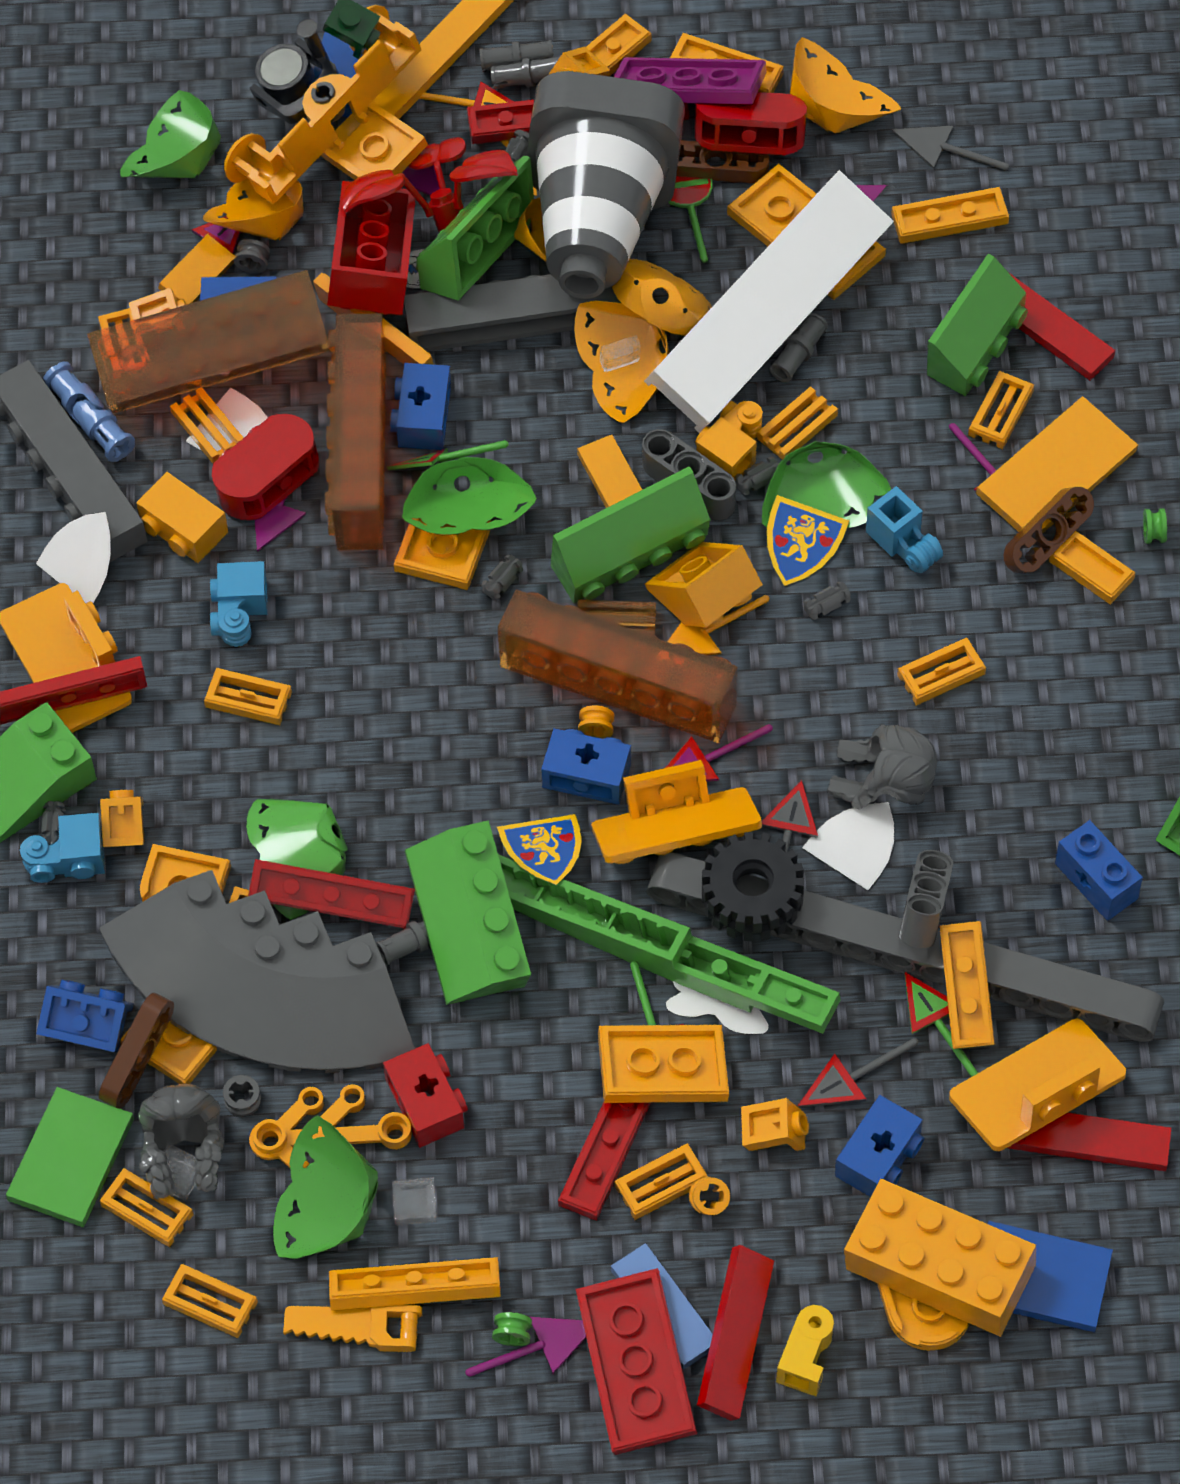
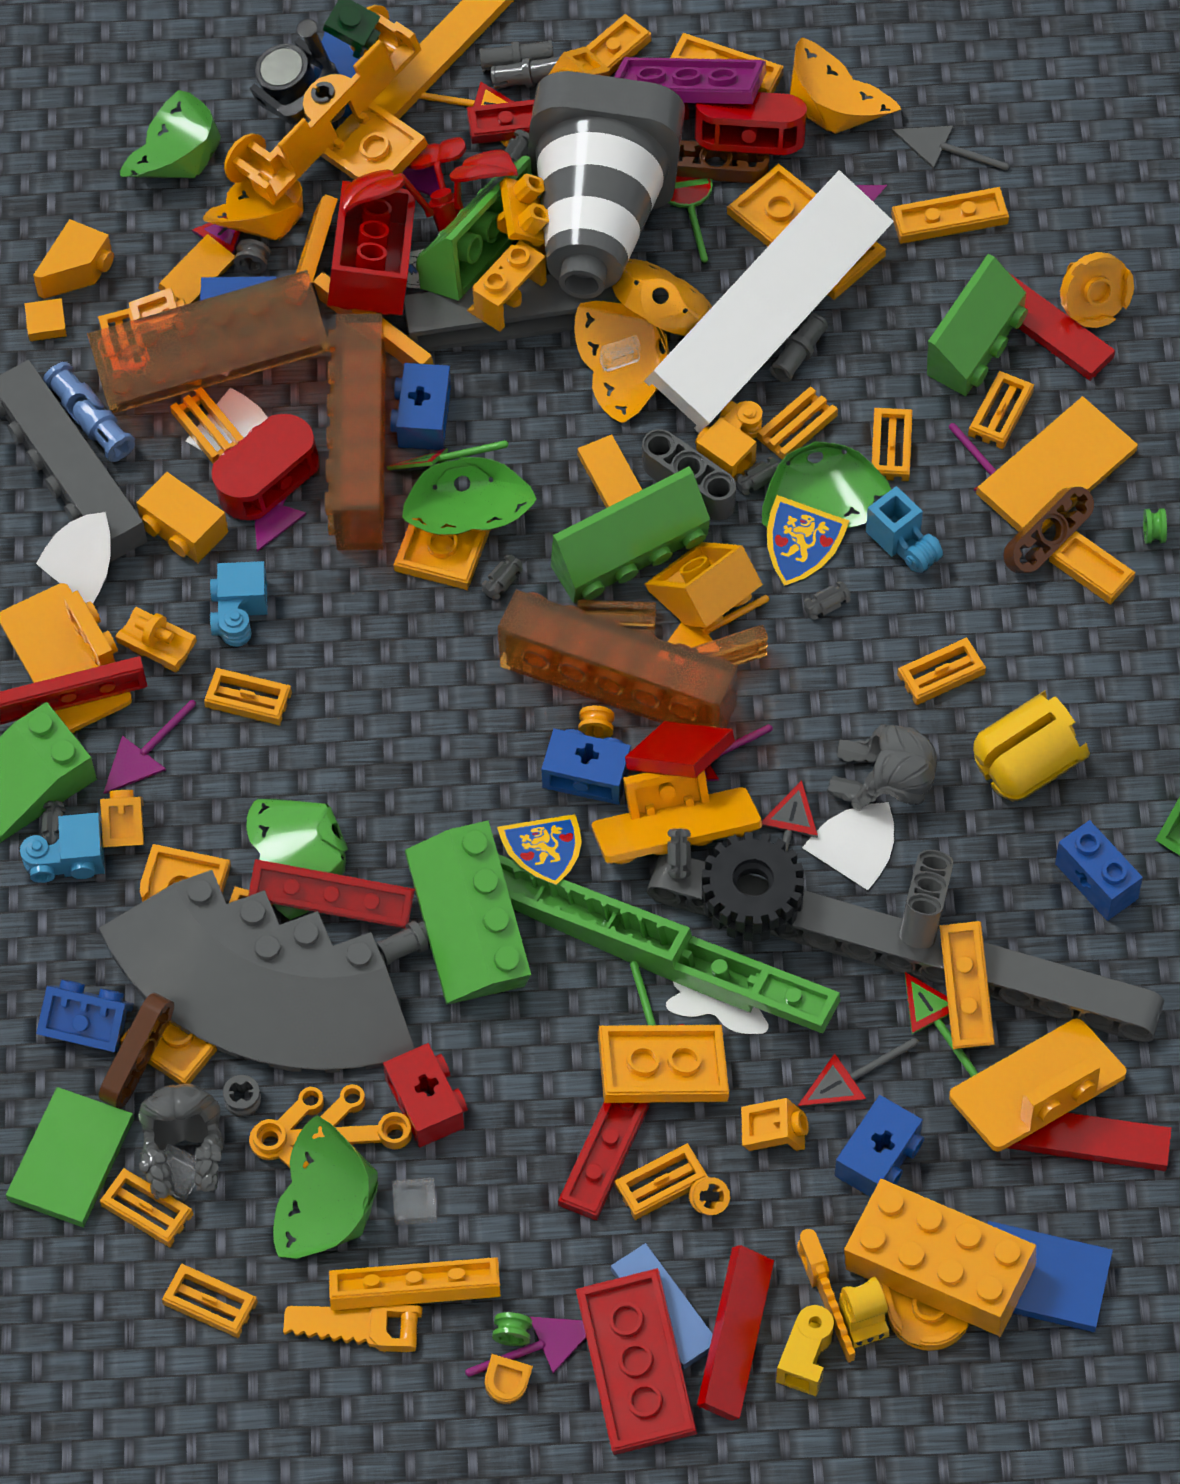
none -> light orange tile [24,298,67,341]
none -> light orange slope [33,219,114,299]
none -> magenta piece [103,700,196,794]
none -> light orange hips [115,607,197,672]
none -> light orange tile [288,194,338,307]
none -> light orange window [467,240,547,332]
none -> light orange tile [484,1354,533,1404]
none -> light orange hips [496,173,549,247]
none -> red tile [625,721,735,778]
none -> dark grey piece [668,828,691,878]
none -> clear orange tile [689,625,768,680]
none -> light orange piece [797,1229,855,1362]
none -> yellow leg [839,1277,889,1348]
none -> light orange tile [872,408,912,481]
none -> yellow cylinder [973,690,1090,802]
none -> light orange tile [1060,252,1134,328]

